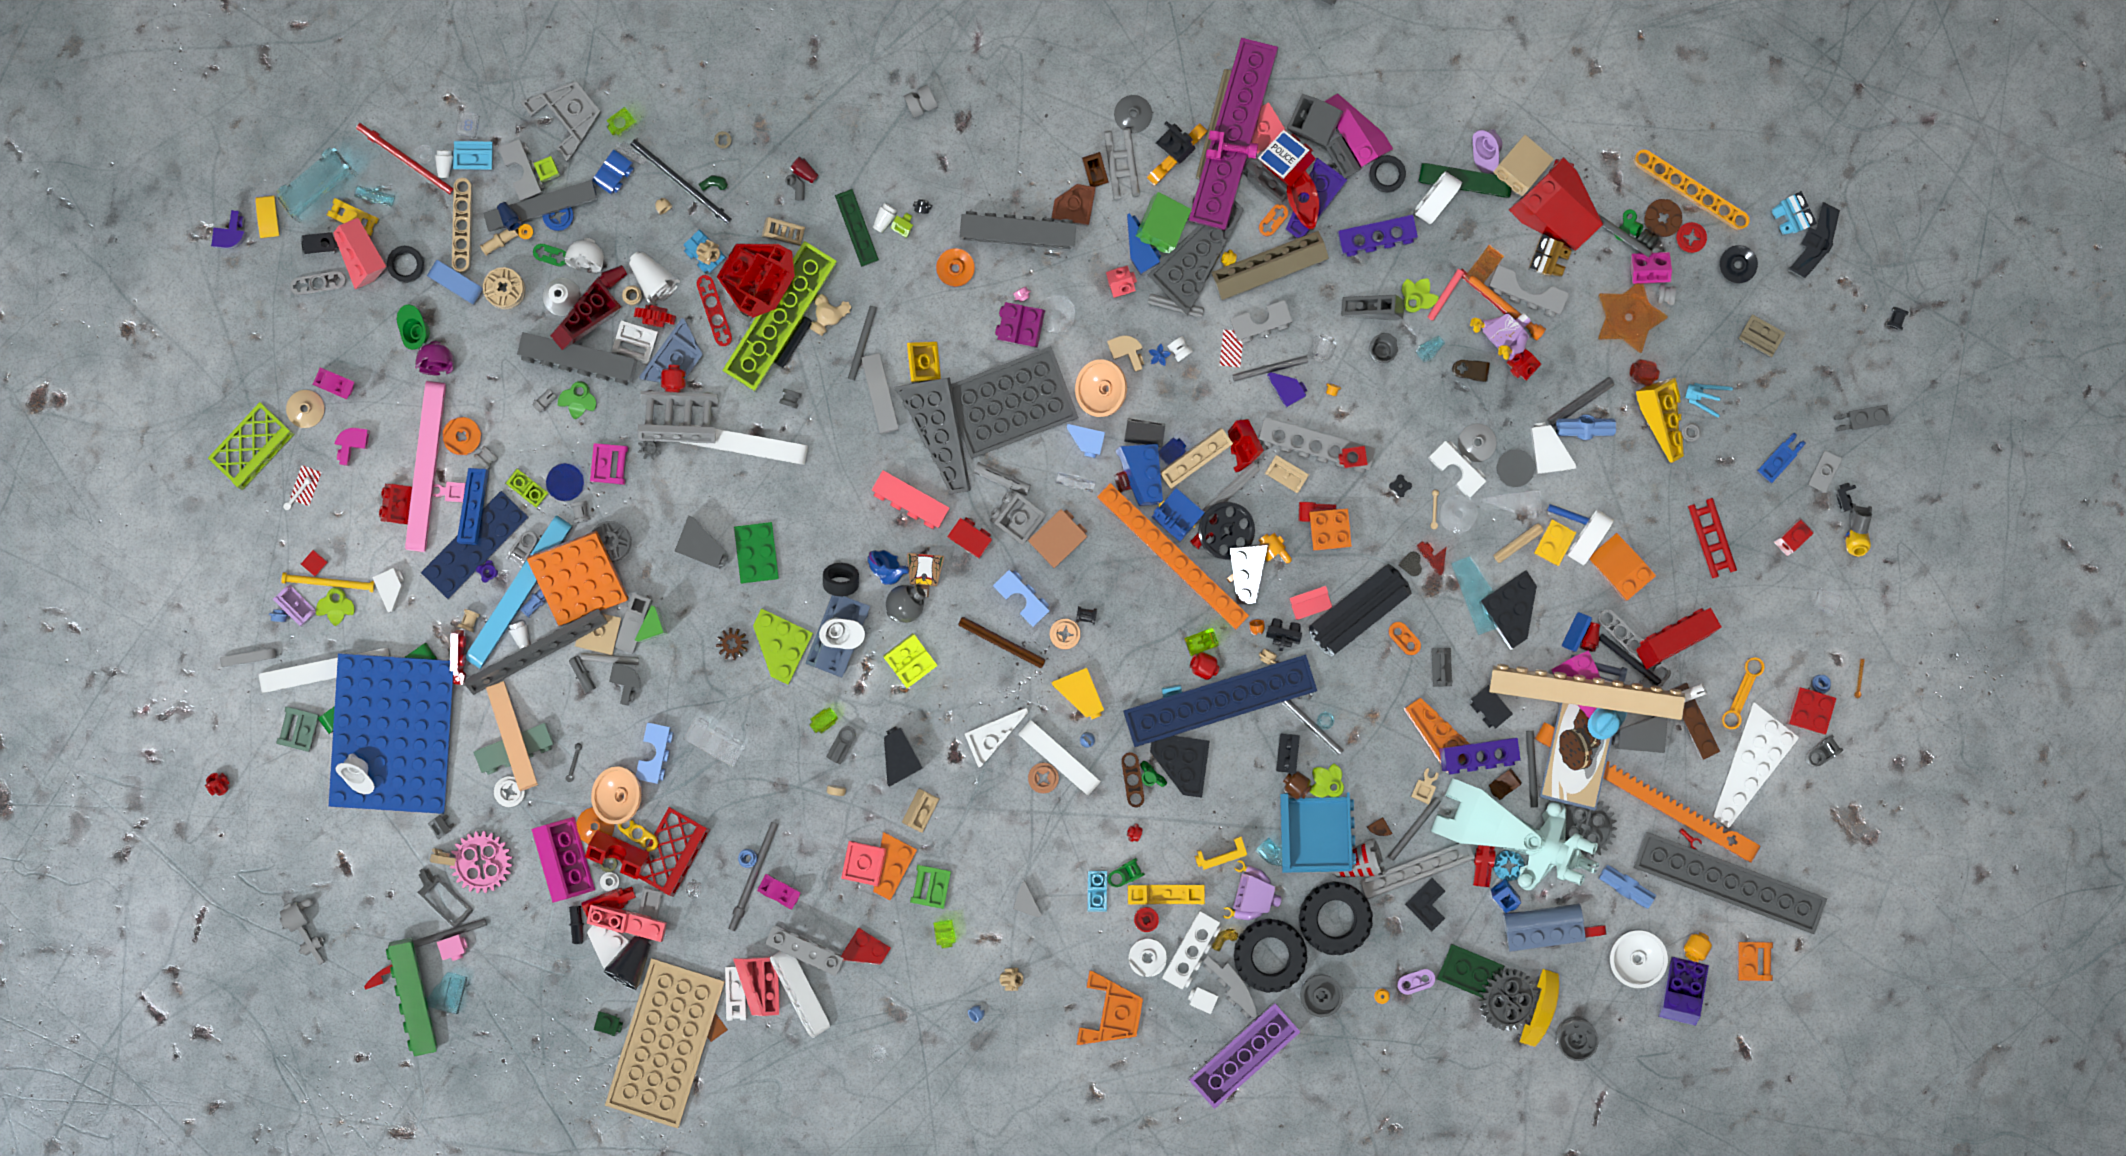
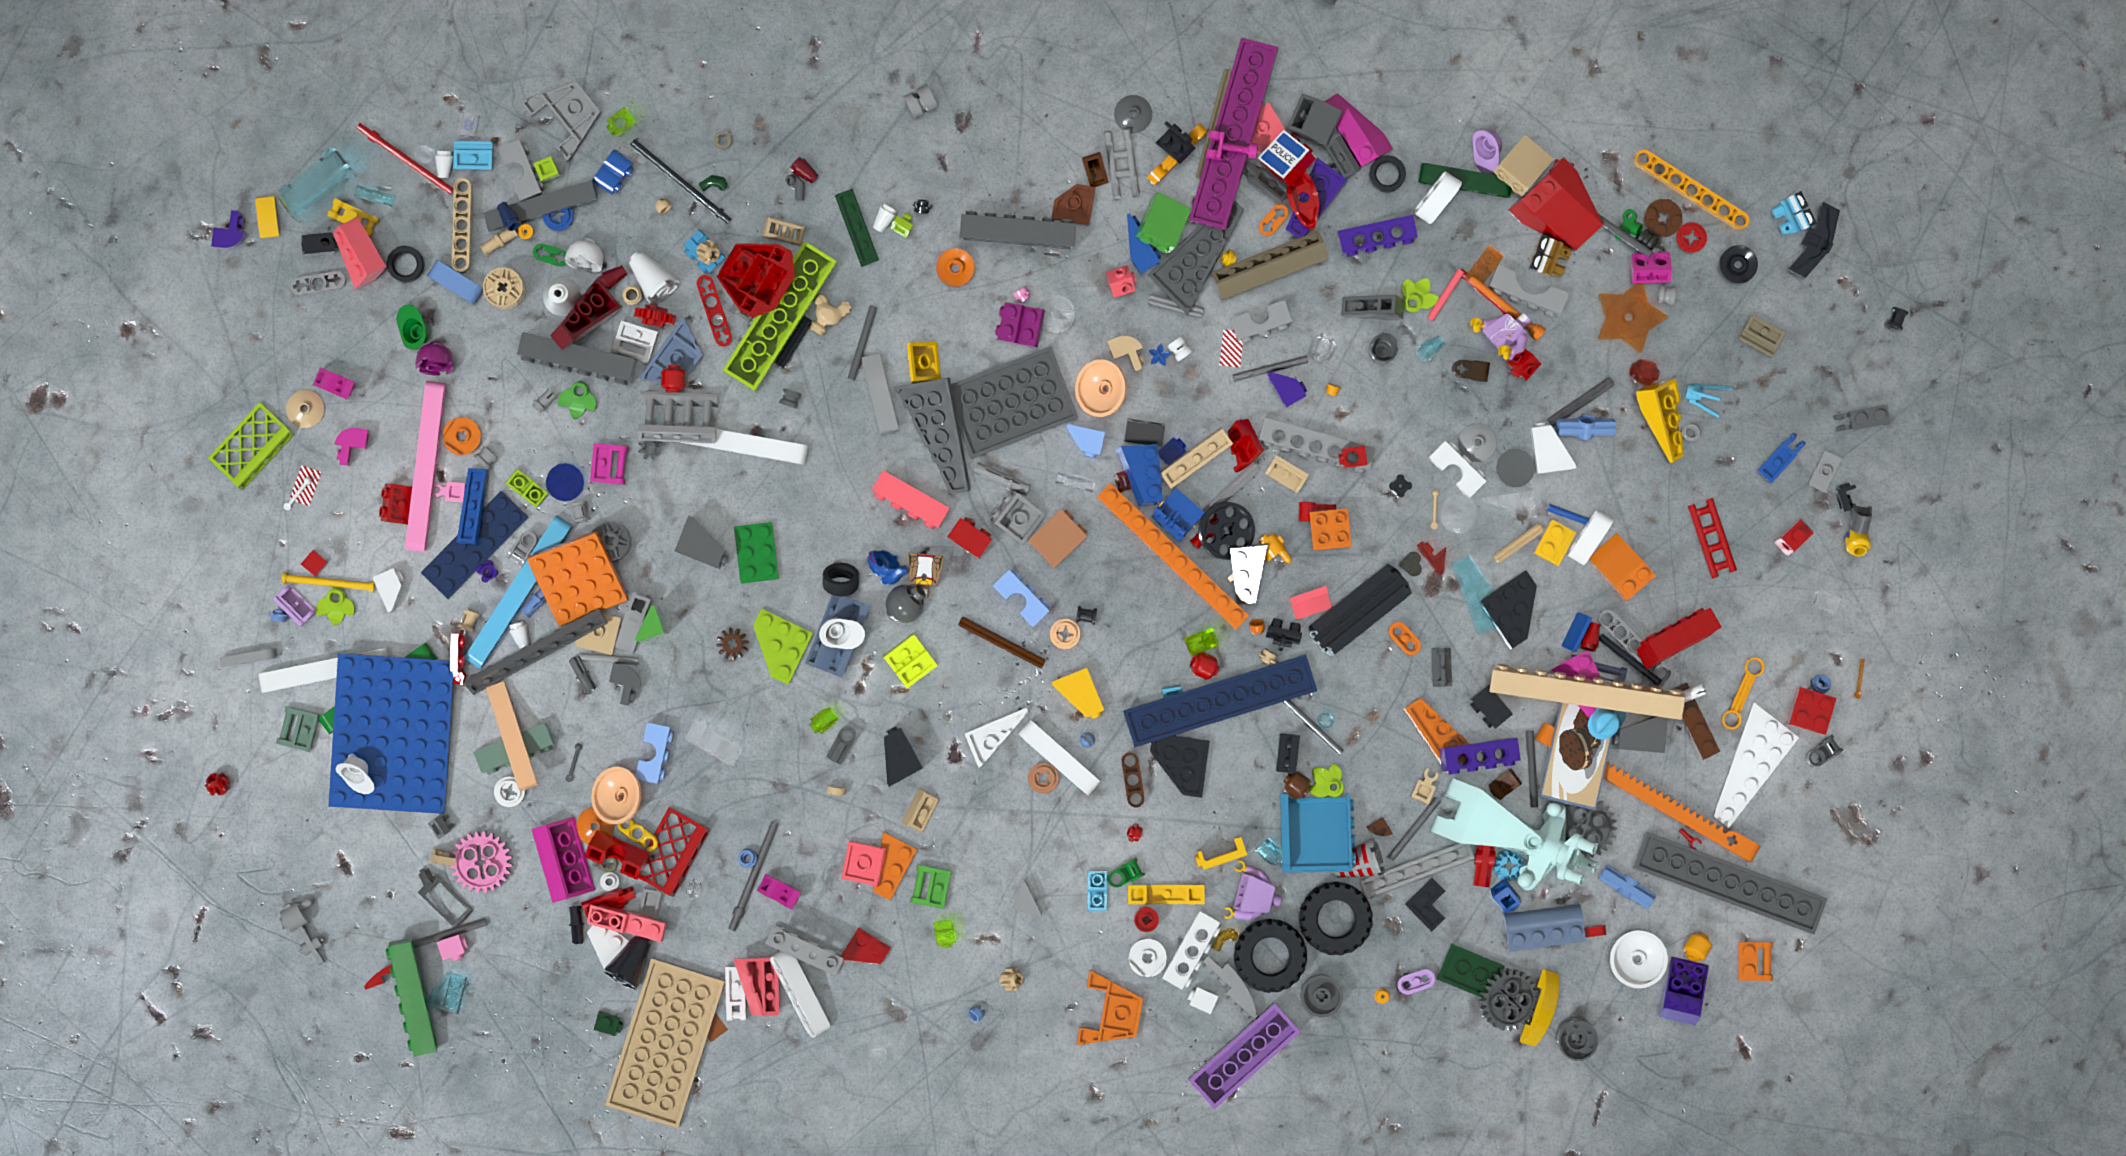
green piece [1140,761,1167,787] -> none

